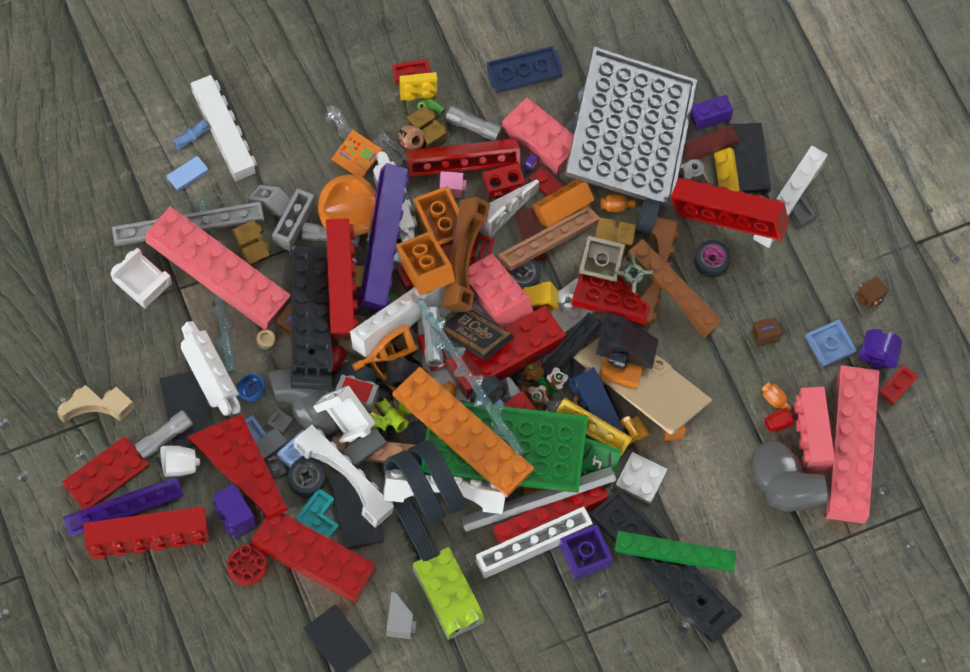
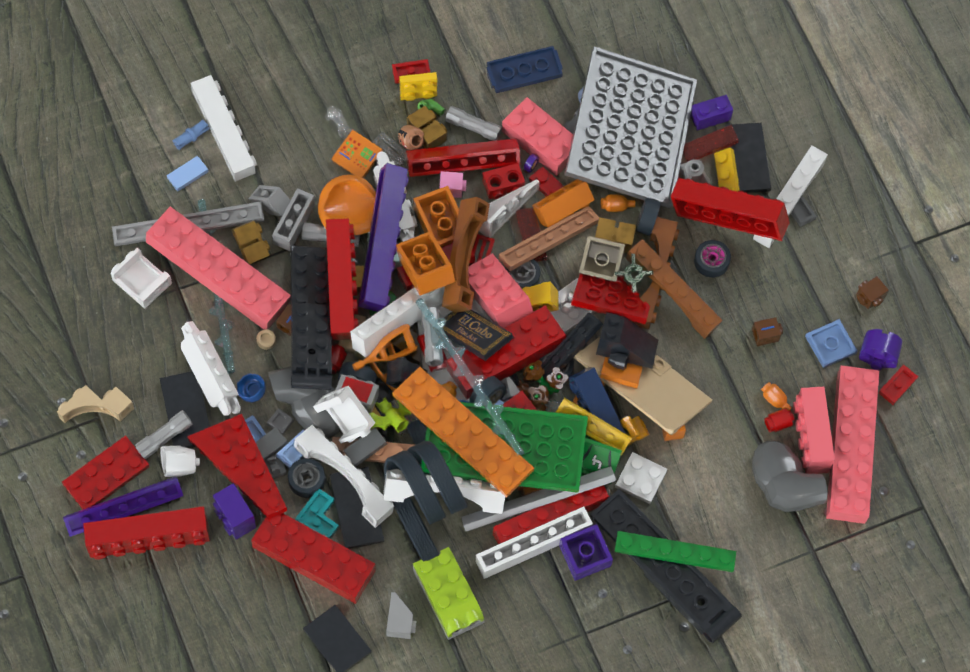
red tile [227,544,267,586] -> none

